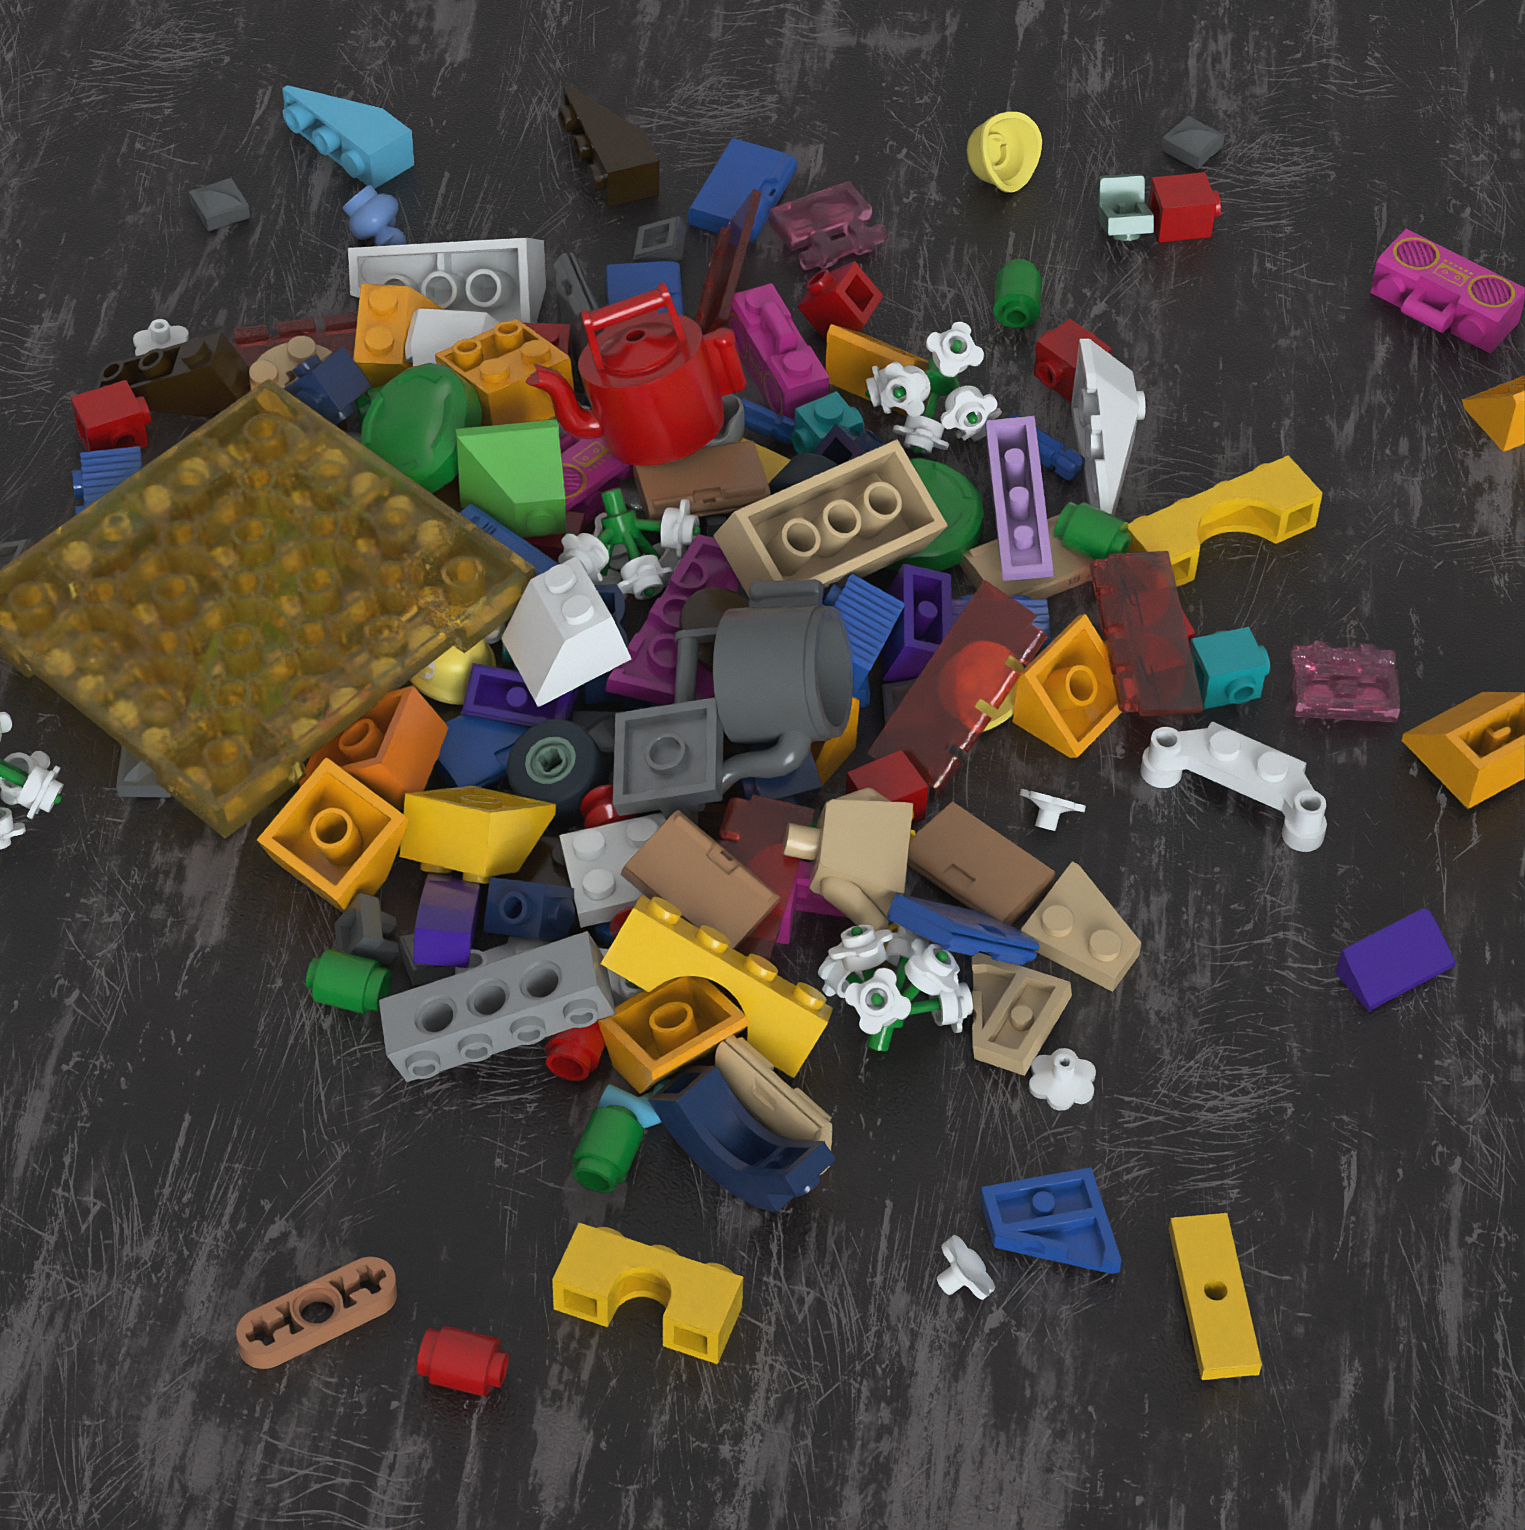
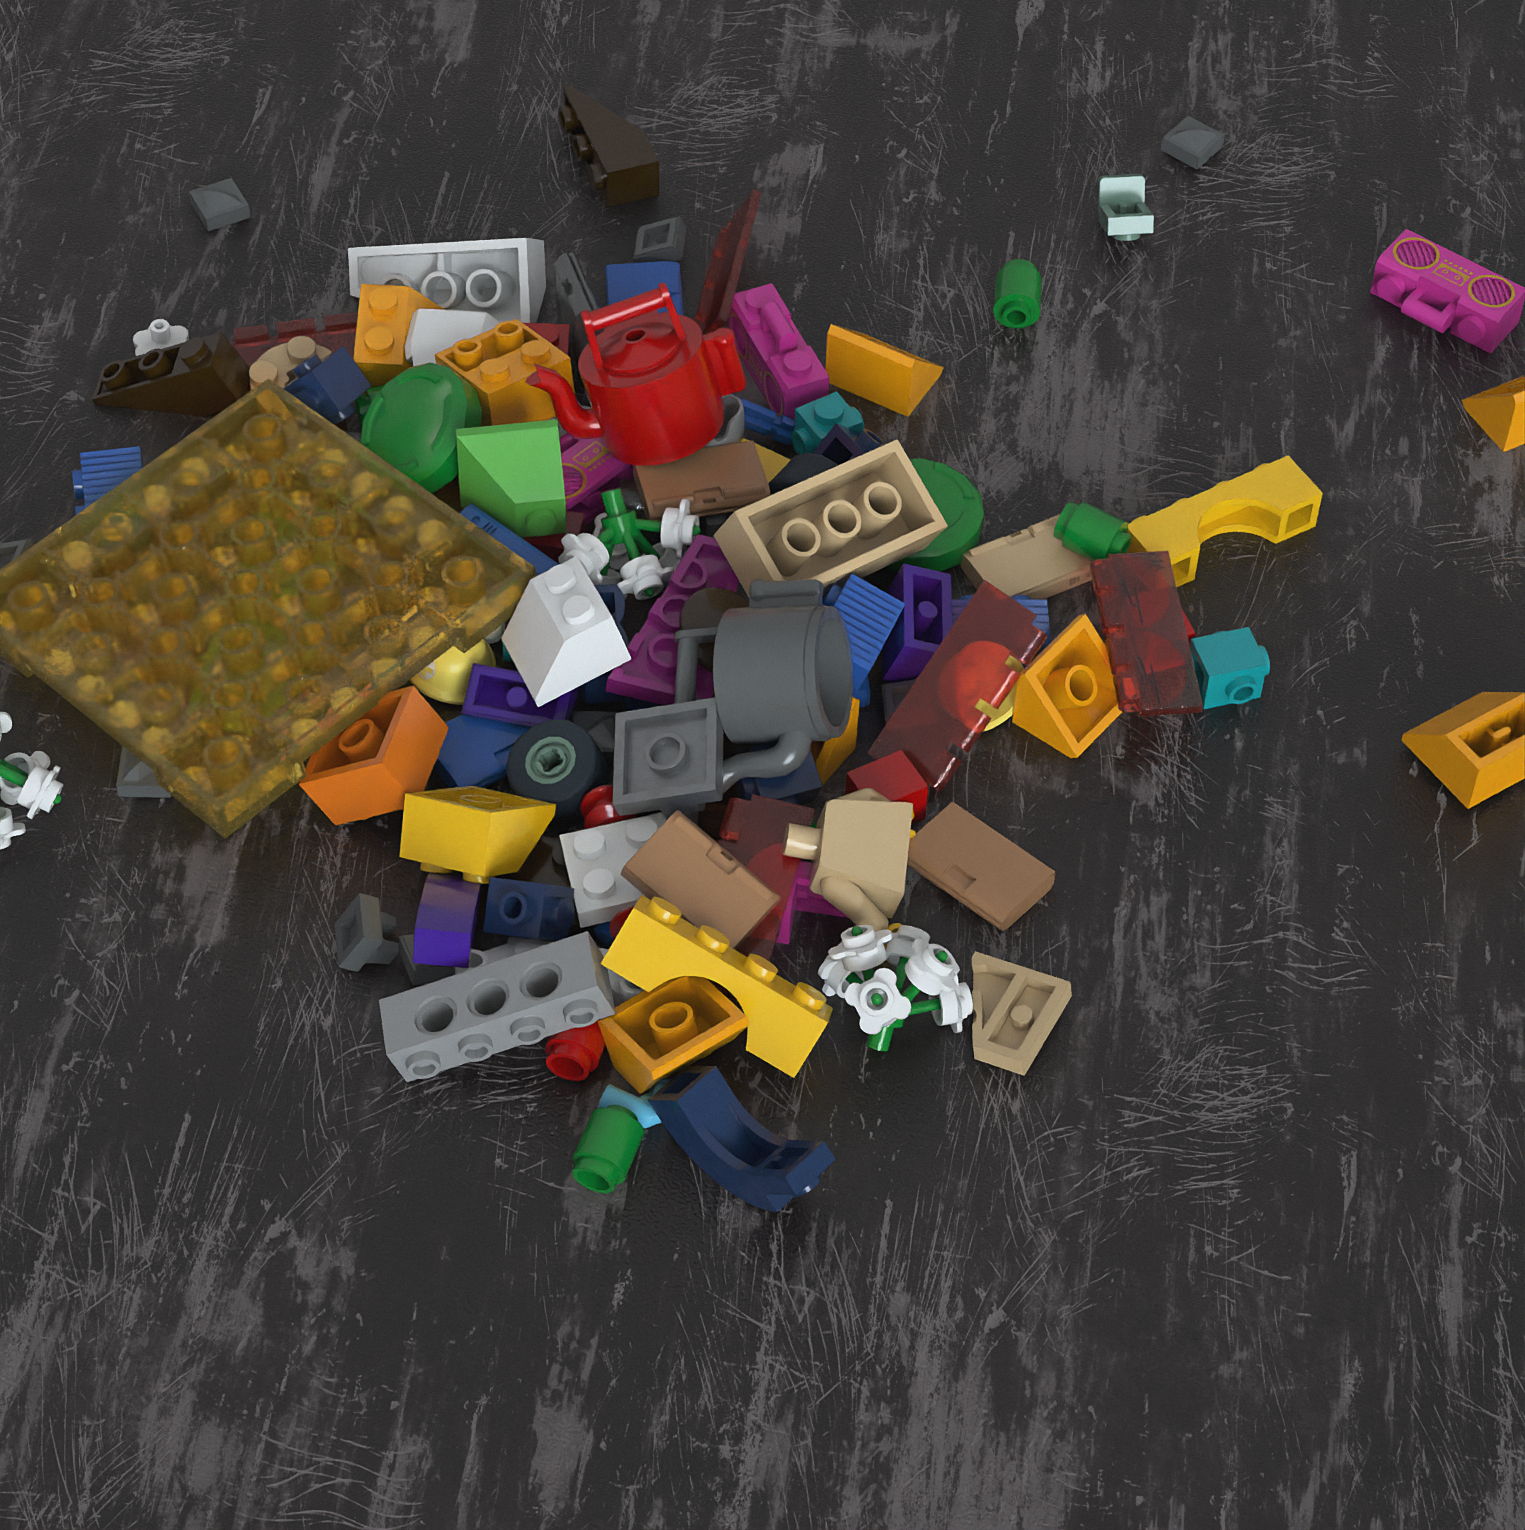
red brick [71,380,152,452] -> none
nougat beam [236,1257,397,1369] -> none
light orange slope [257,757,409,913] -> none
medium azure slope [282,85,414,189] -> none
green brick [306,948,392,1014] -> none
medium blue animal [342,184,407,246] -> none
red brick [417,1325,509,1397] -> none
yellow arch [552,1223,743,1364] -> none
blue piece [688,138,798,241] -> none
tan piece [715,1035,832,1175] -> none
clear pink plate [769,181,888,270] -> none
red brick [797,261,883,342] -> none
white plant [865,322,1002,454] -> none
blue piece [887,894,1039,966] -> none
white plant [937,1235,995,1300] -> none
light yellow helmet [966,112,1042,193] -> none
blue wing [979,1167,1122,1274] -> none
lavender slope [986,416,1054,581] -> none
blue axle [1007,414,1085,481] -> none
white plant [1019,789,1086,831] -> none
tan wing [1020,861,1141,992] -> none
white plant [1029,1048,1096,1111] -> none
red brick [1033,319,1112,403] -> none
white wedge [1071,339,1145,516] -> none
white plate [1140,722,1327,852] -> none
red brick [1148,172,1221,243] -> none
yellow tile [1168,1213,1262,1380] -> none
clear pink plate [1291,641,1400,722] -> none
dark purple slope [1335,907,1456,1011] -> none

